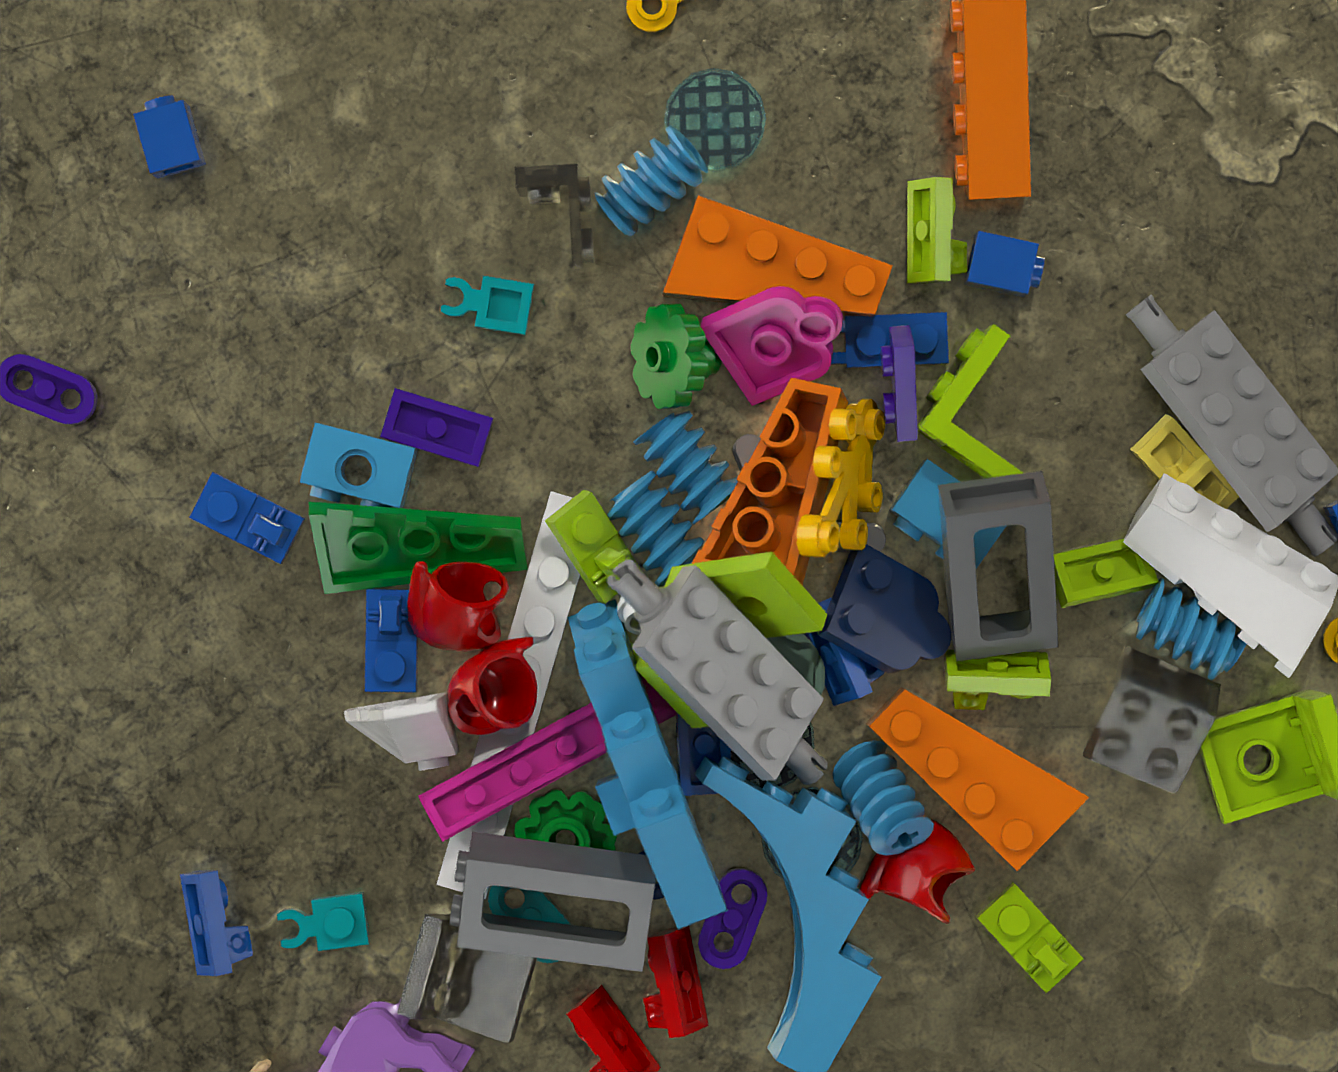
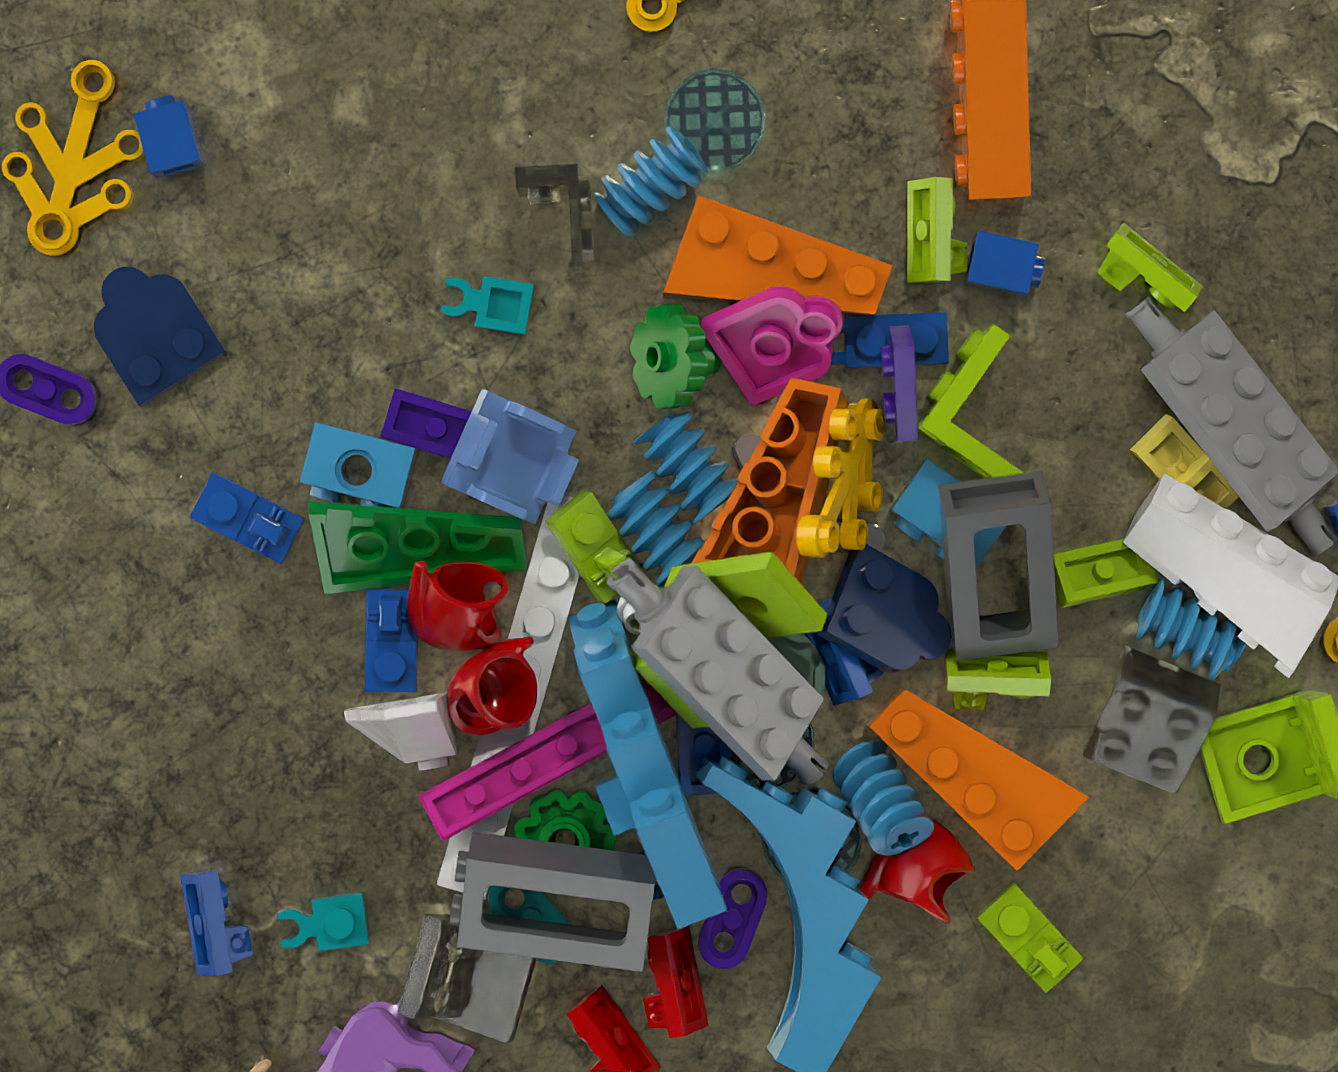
none -> yellow plant [2,60,145,256]
none -> dark blue plate [94,267,227,407]
none -> medium blue panel [440,389,578,524]
none -> lime hinge [1097,222,1203,312]

